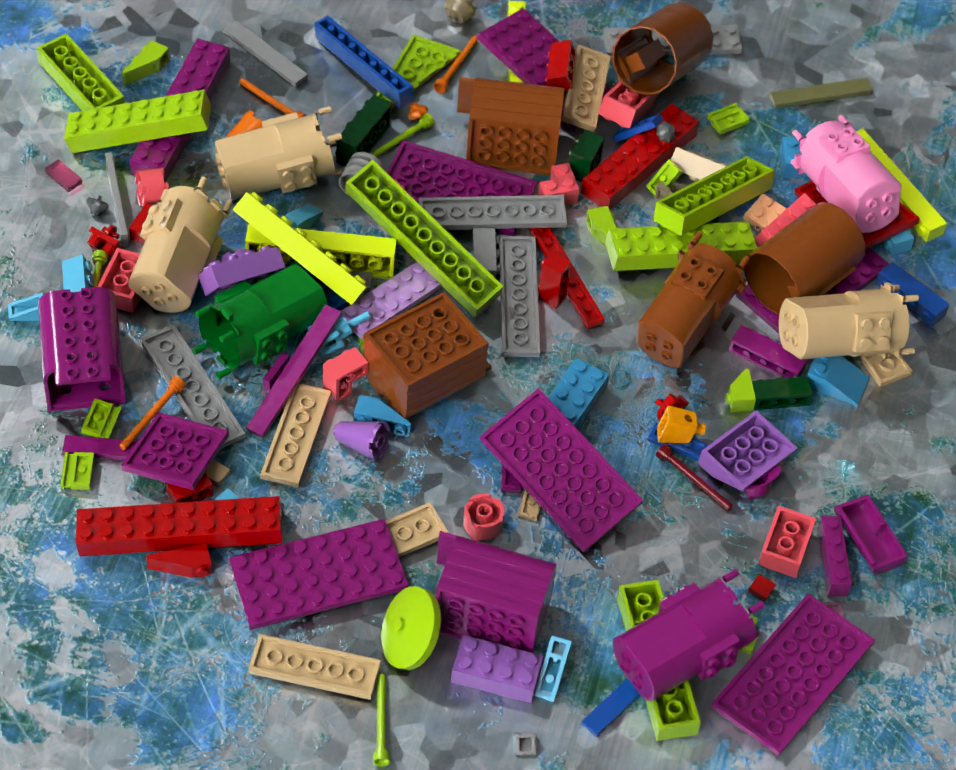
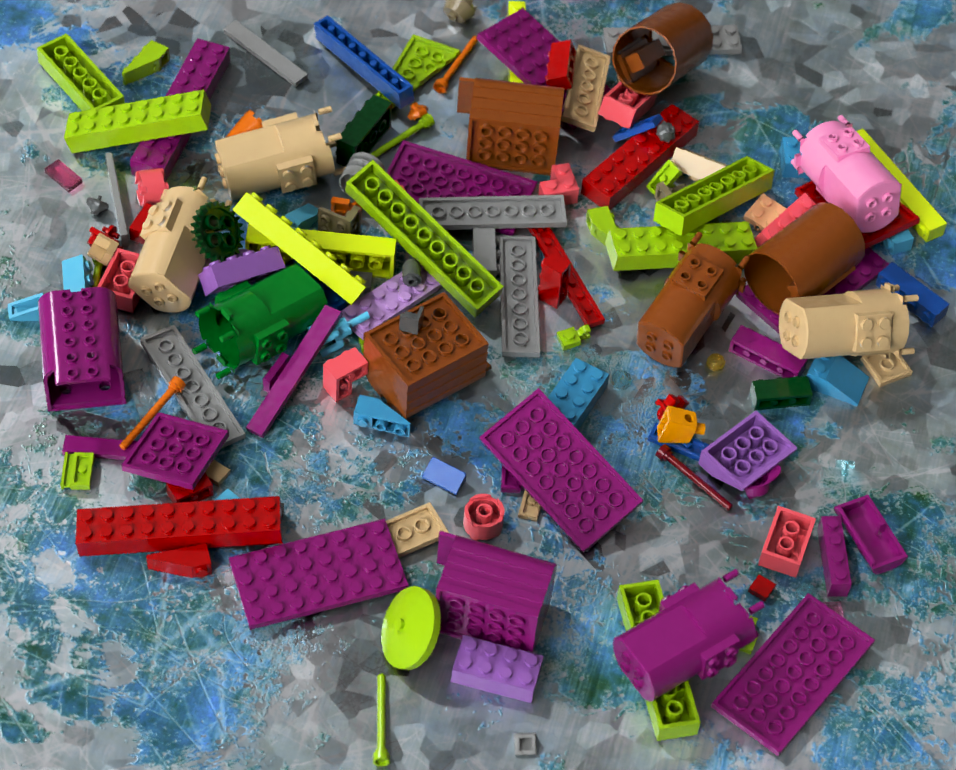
lime plate [81,398,122,439] -> none
orange piece [239,78,307,118] -> none
tan plate [248,634,381,700] -> none
tan plate [260,384,331,488] -> none
medium lavender cone [333,421,390,461] -> none
medium azure slope [534,636,573,702] -> none
dark green brick [568,130,605,182] -> none
blue tile [581,678,641,738] -> none
lime plate [706,103,750,135] -> none
lime slope [725,369,756,412] -> none
olive tile [769,78,873,109] -> none
none -> tan panel [87,233,119,266]
none -> dark green gear [190,201,244,262]
none -> dark tan bracket [318,205,361,235]
none -> orange plate [331,197,362,216]
none -> dark grey panel [399,306,424,335]
none -> dark grey brick [402,259,421,287]
none -> slope [422,457,466,495]
none -> lime plate [556,325,591,351]
none -> clear yellow plate [706,353,725,371]

